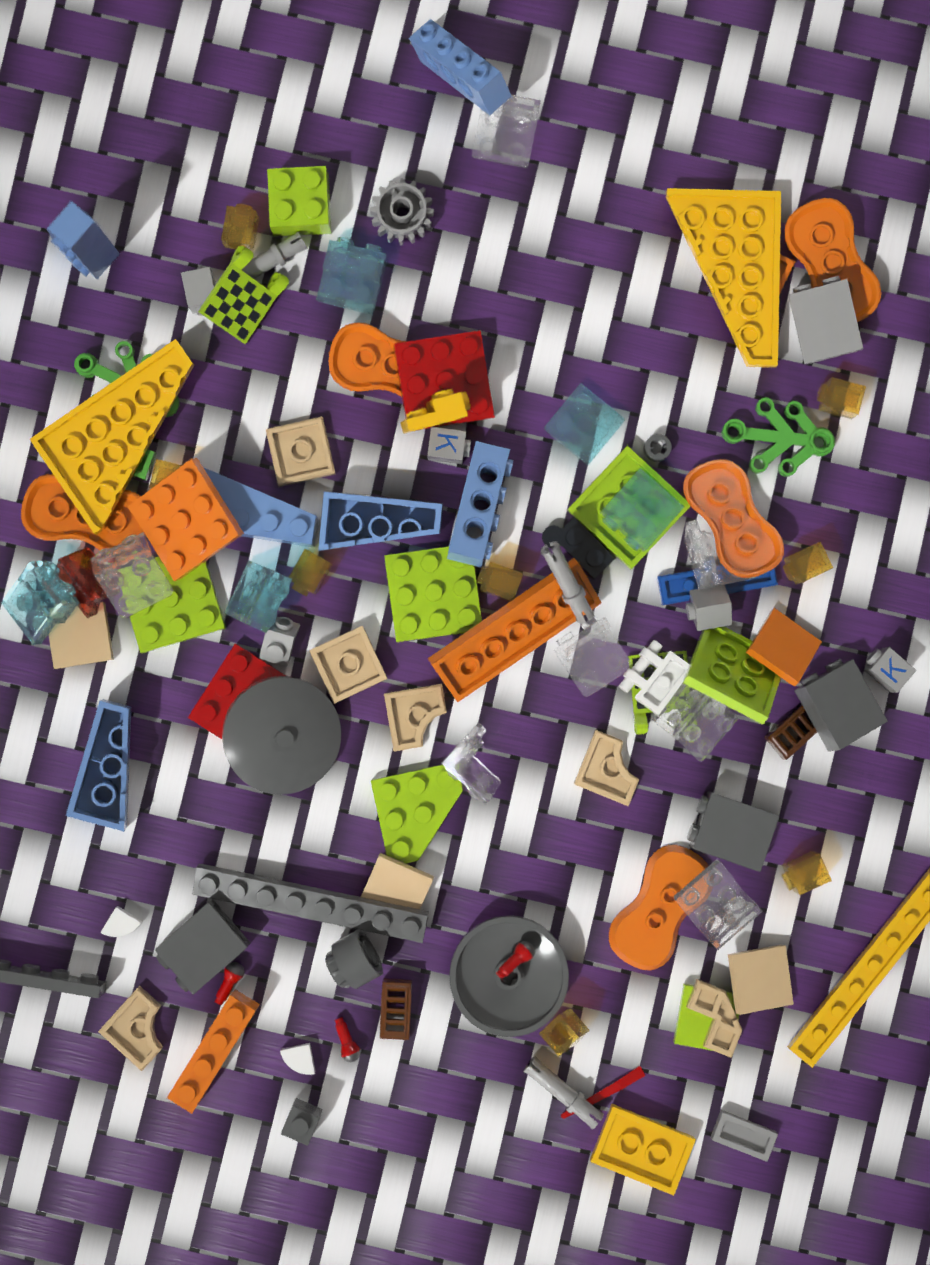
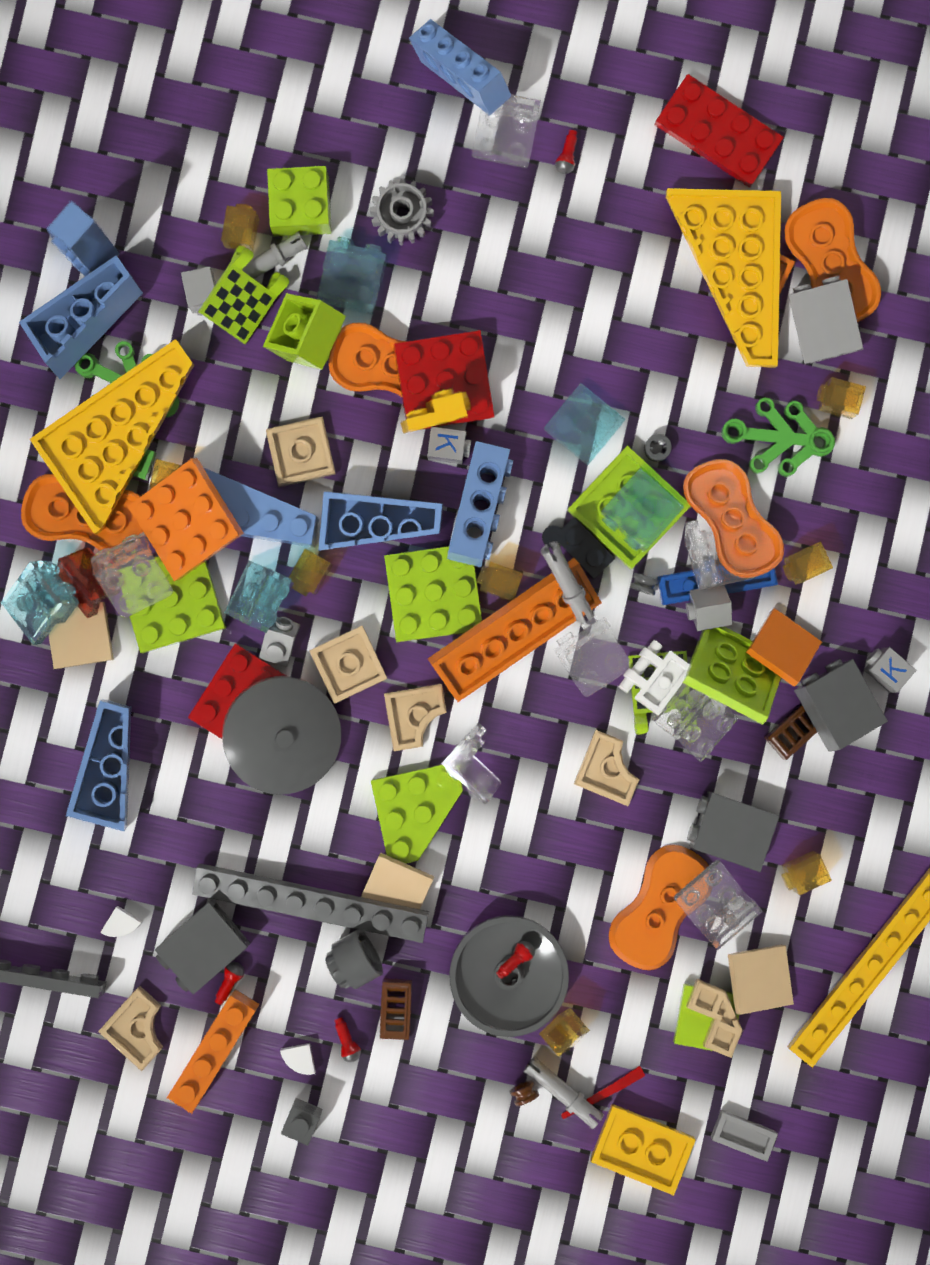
none -> medium blue wedge [19,256,143,379]
none -> lime brick [263,293,346,370]
none -> reddish brown bush [510,1080,539,1106]
none -> red piece [555,130,577,174]
none -> dark grey bush [630,573,659,596]
none -> red plate [654,74,784,188]

